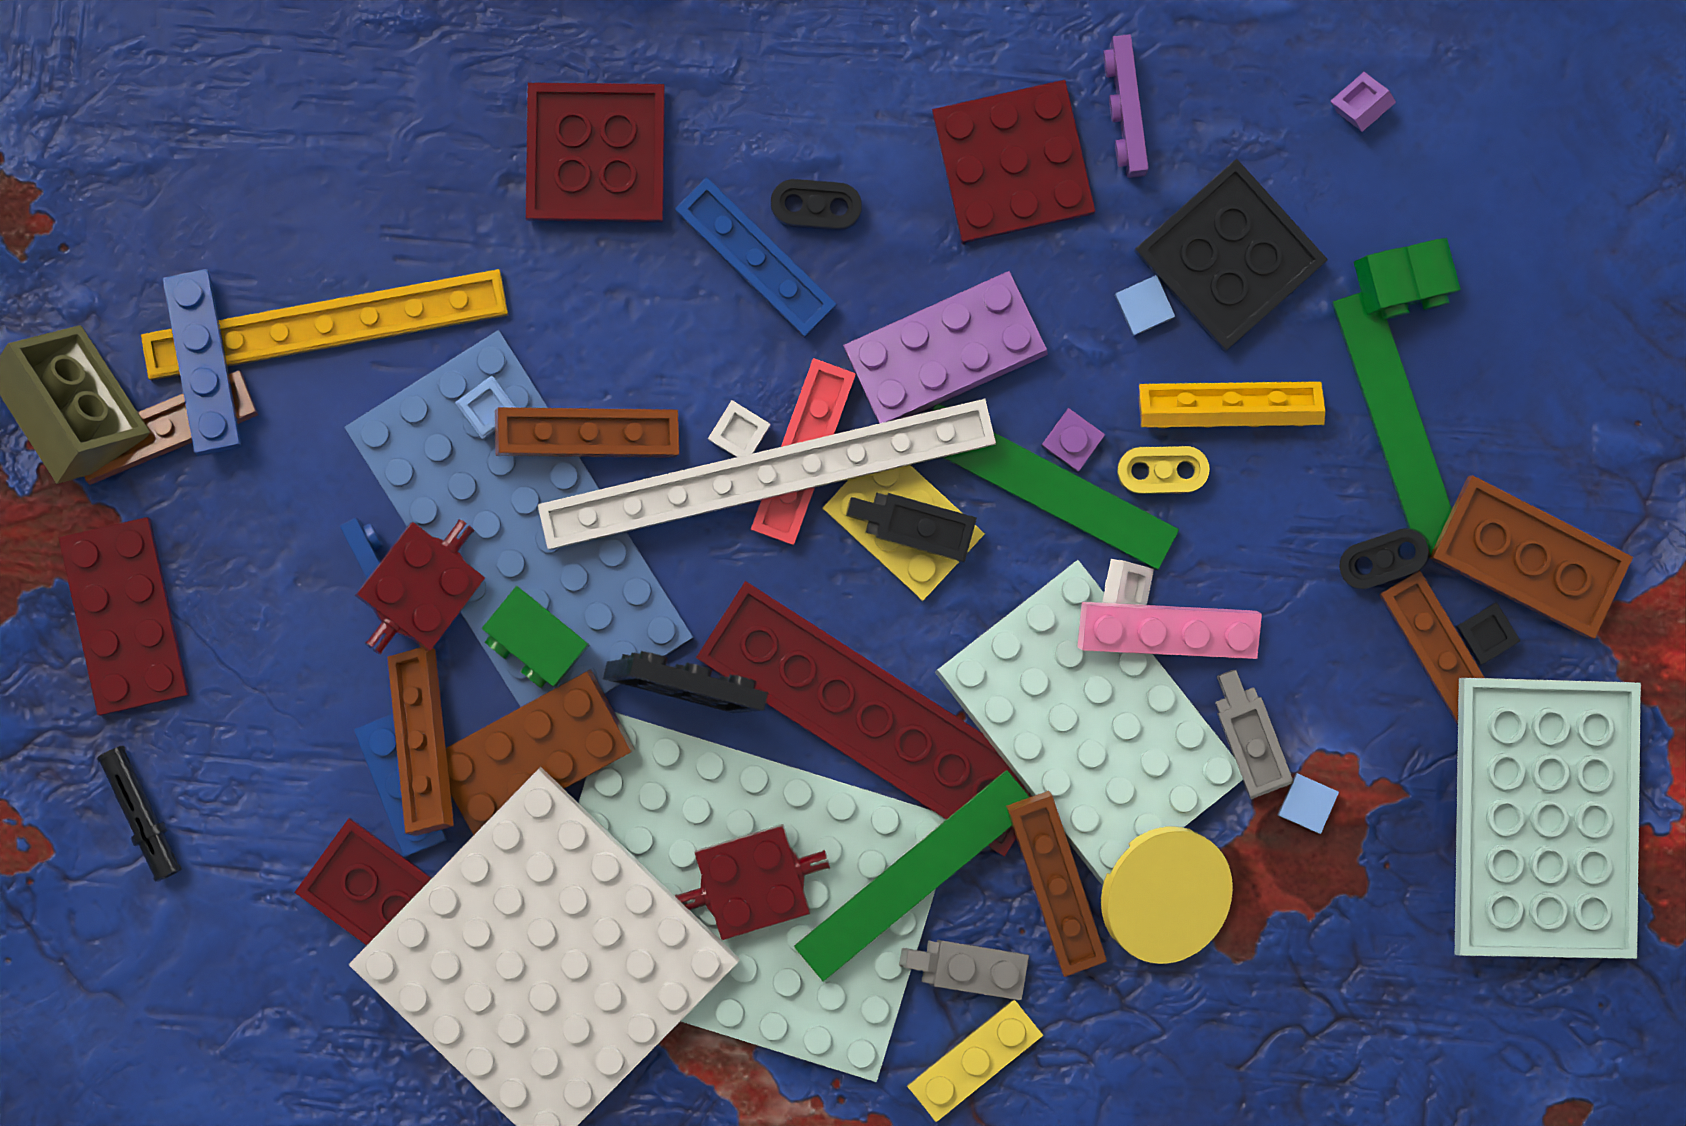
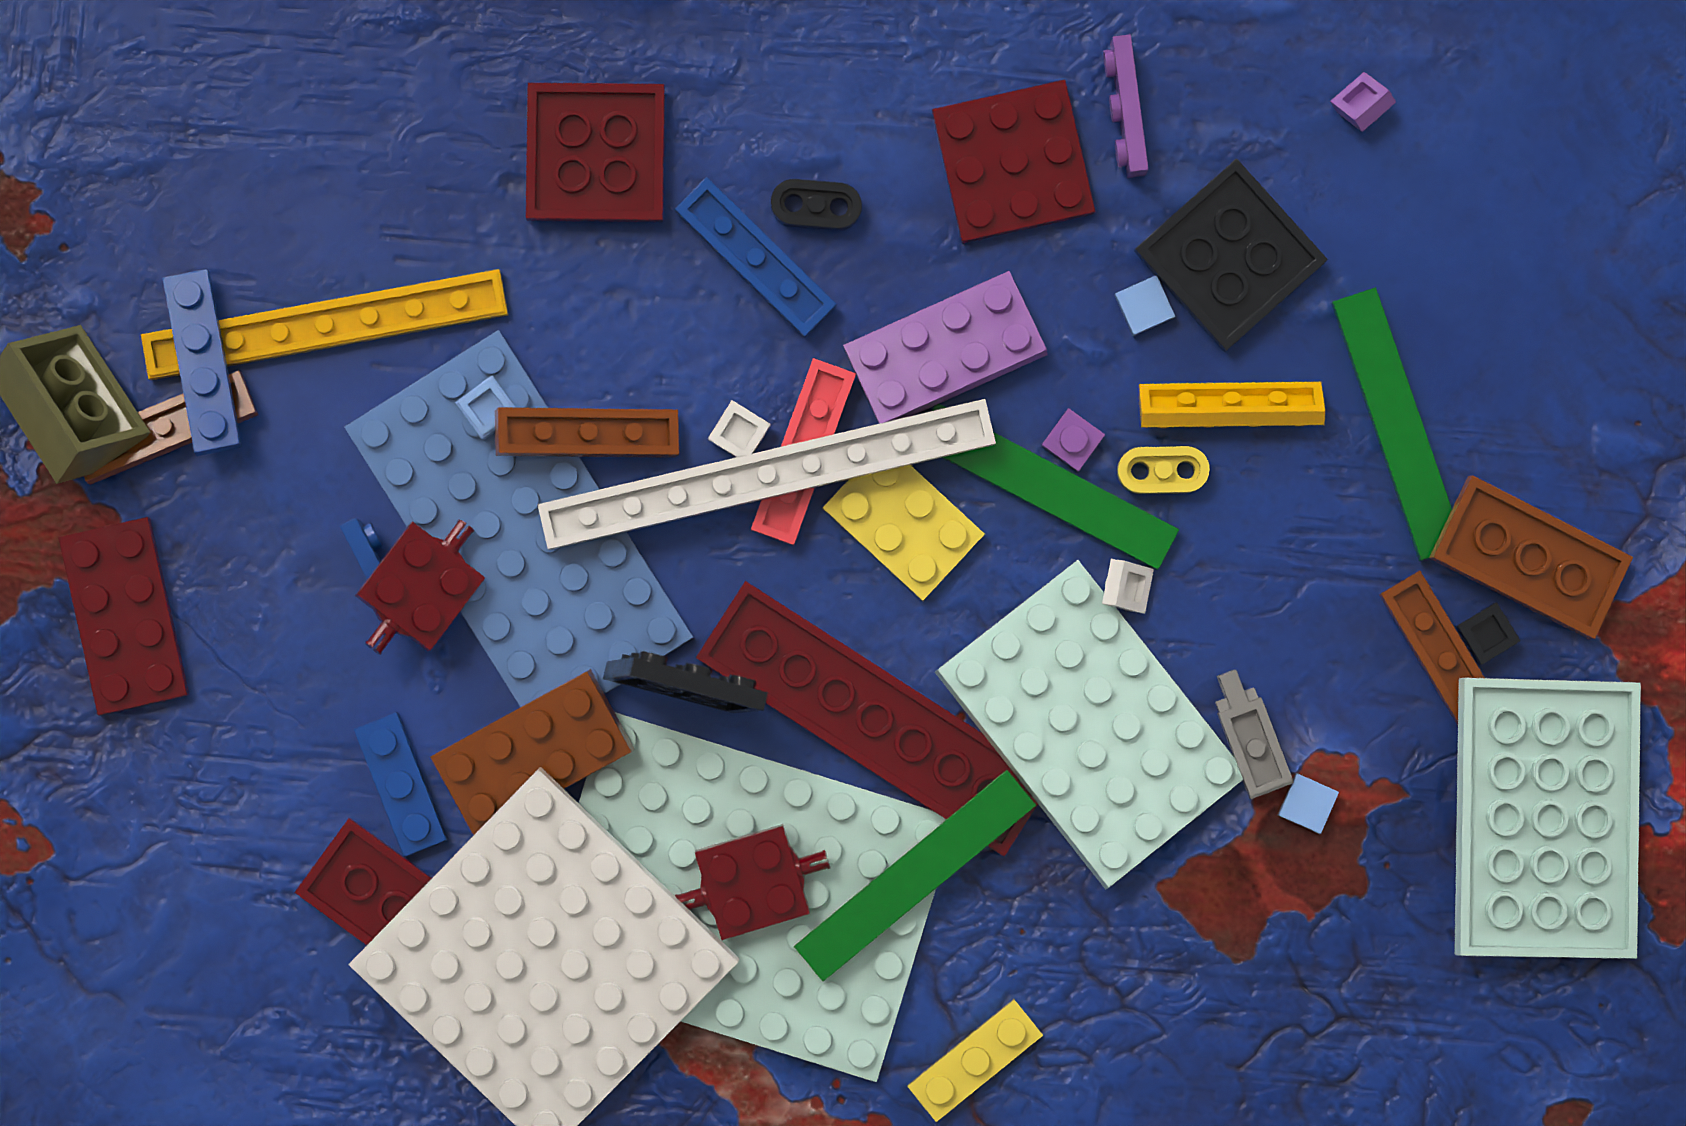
black pin [97,746,182,882] -> none
dark orange plate [387,647,454,836] -> none
green brick [481,585,590,688] -> none
black hinge [846,493,977,563] -> none
light grey hinge [899,940,1029,1000] -> none
dark orange plate [1006,791,1107,977] -> none
bright pink plate [1077,602,1262,659] -> none
light yellow tile [1101,826,1233,964] -> none
black plate [1339,528,1431,589] -> none
green brick [1354,238,1461,320] -> none

